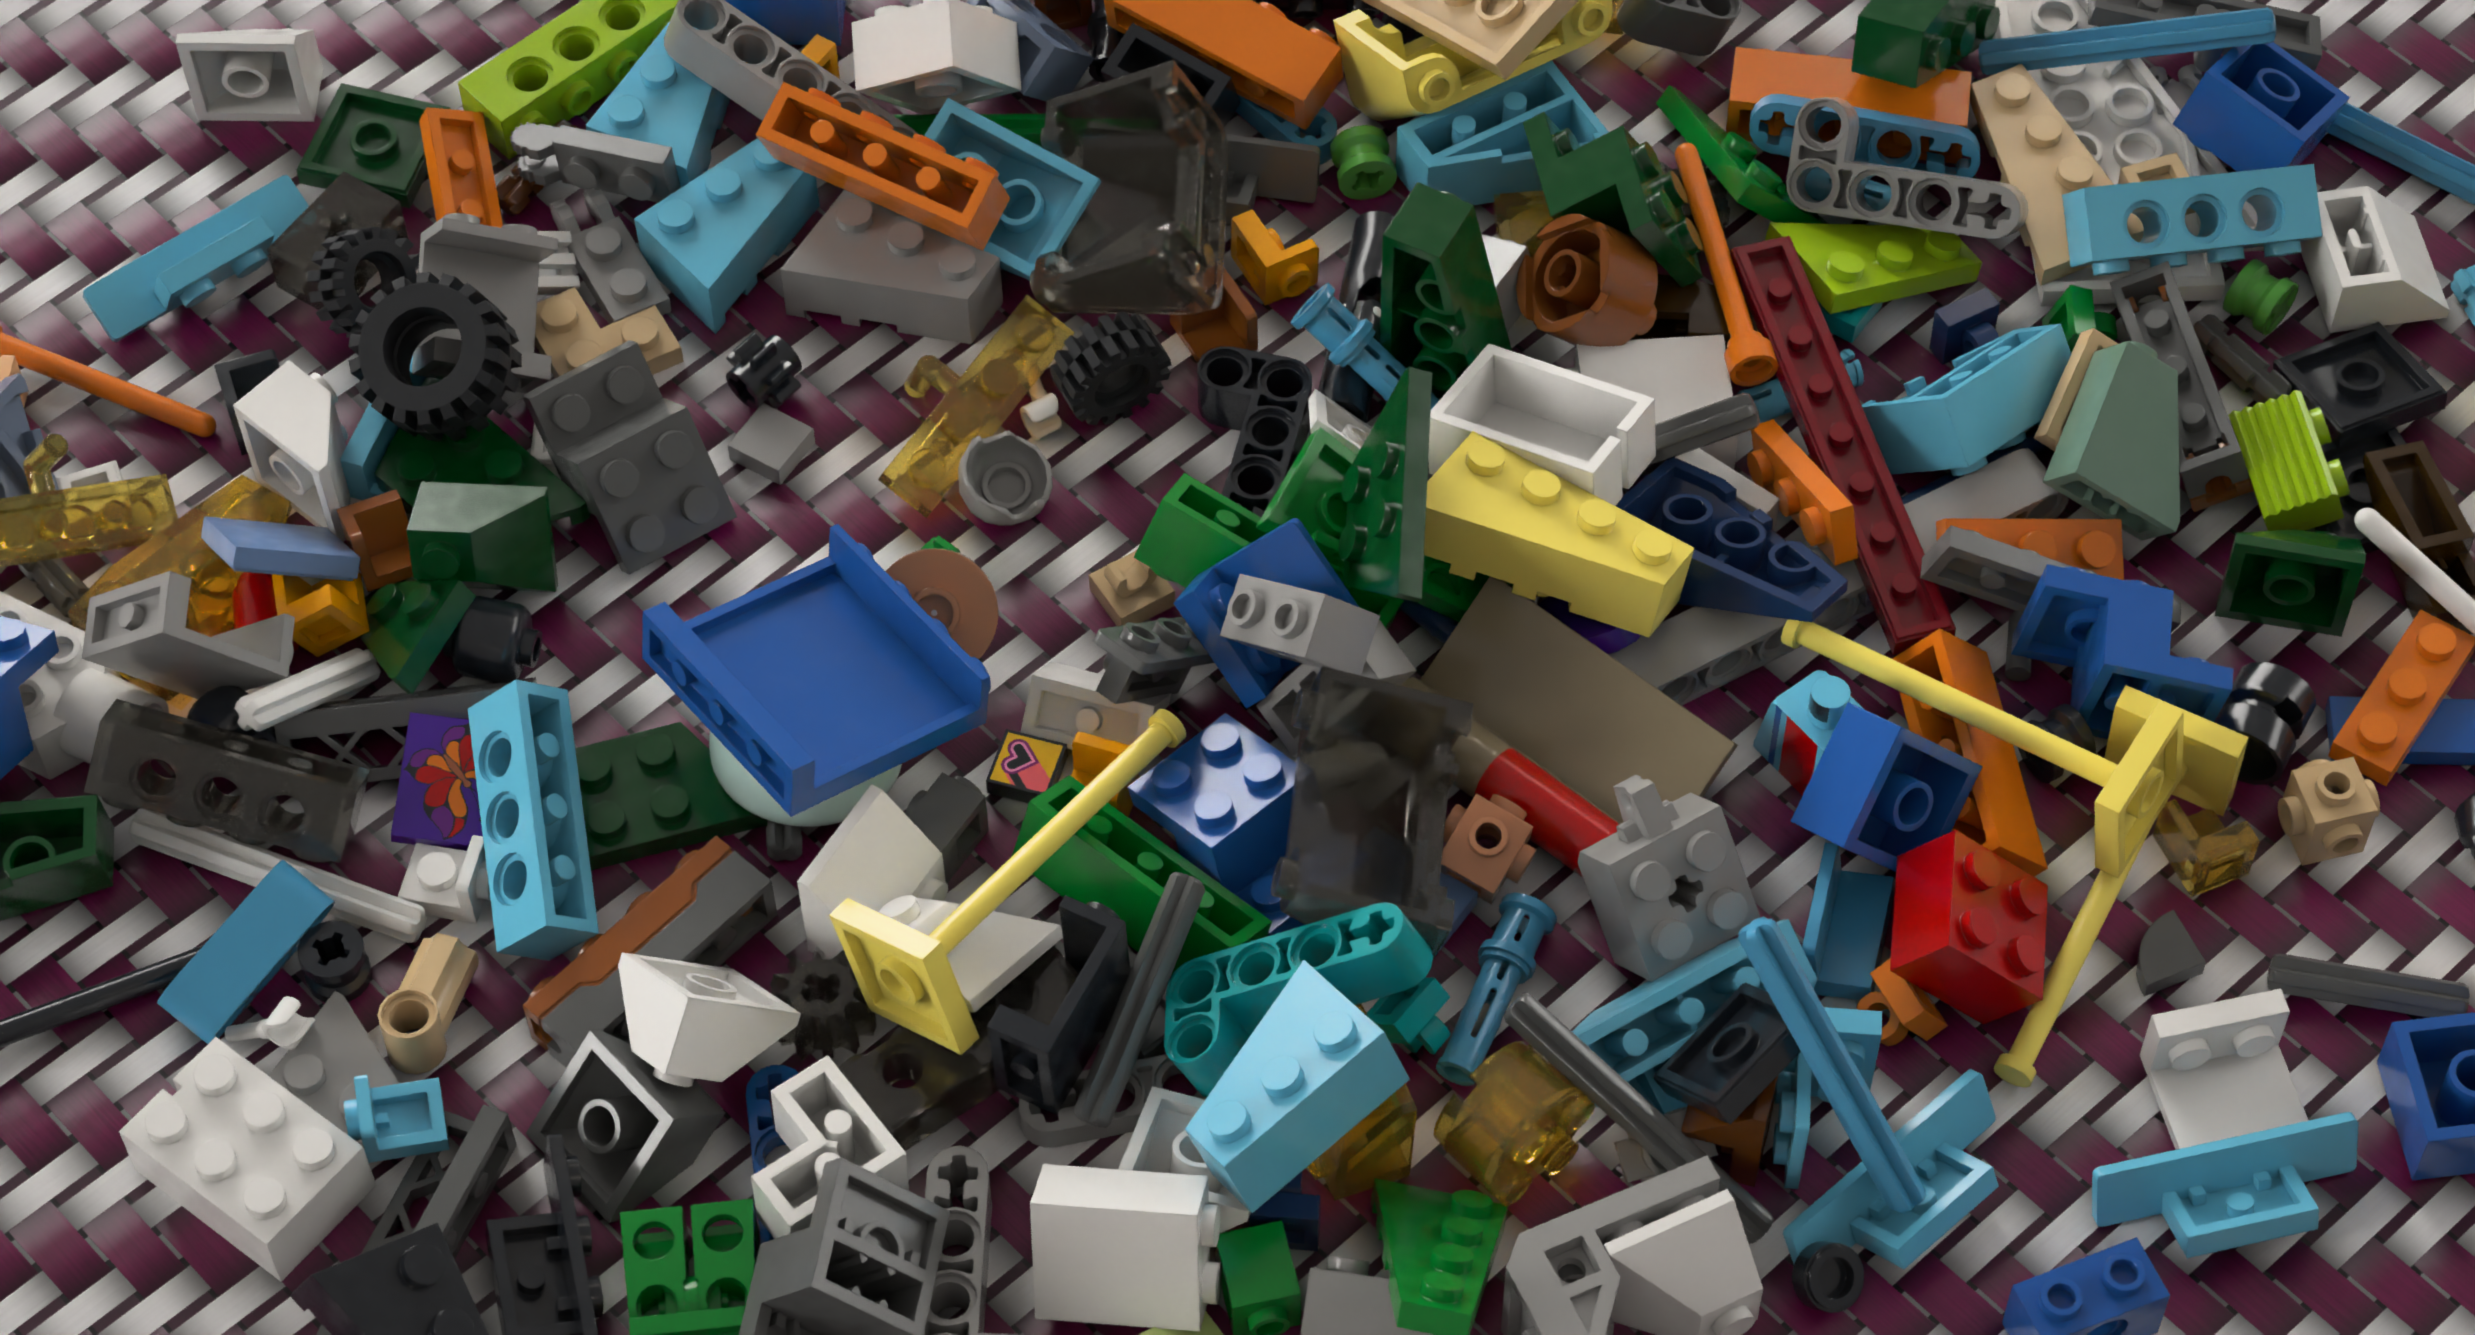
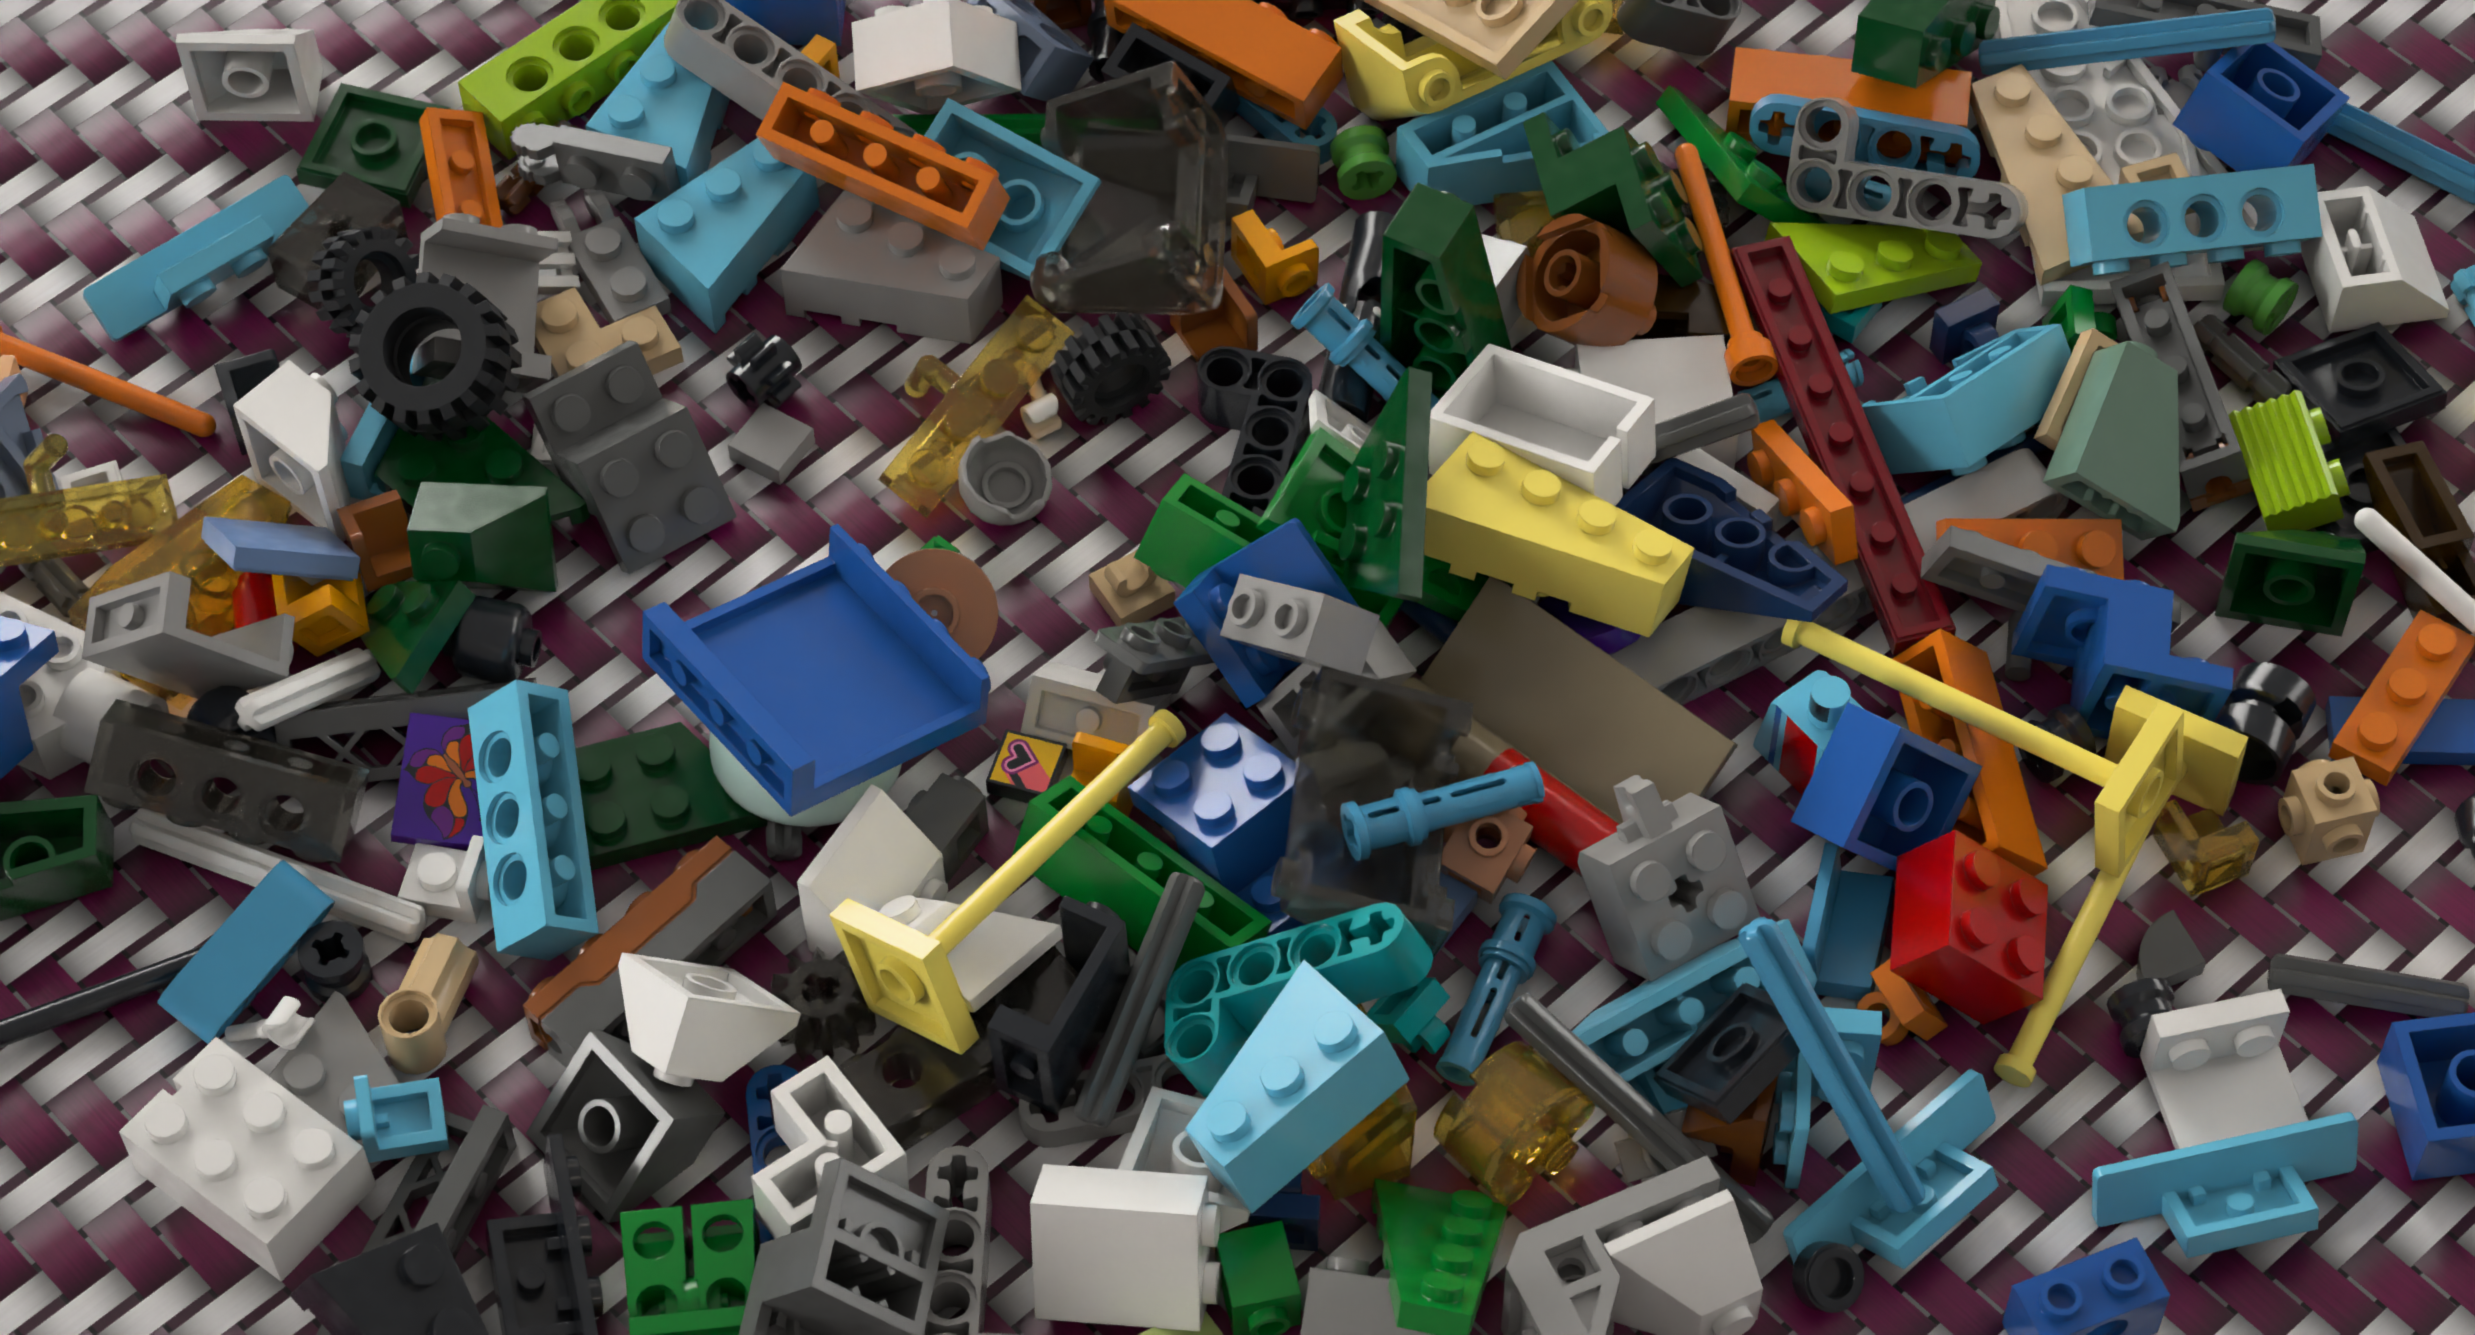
none -> dark azure pin [1340,761,1545,861]
none -> black wheel [2106,978,2175,1058]

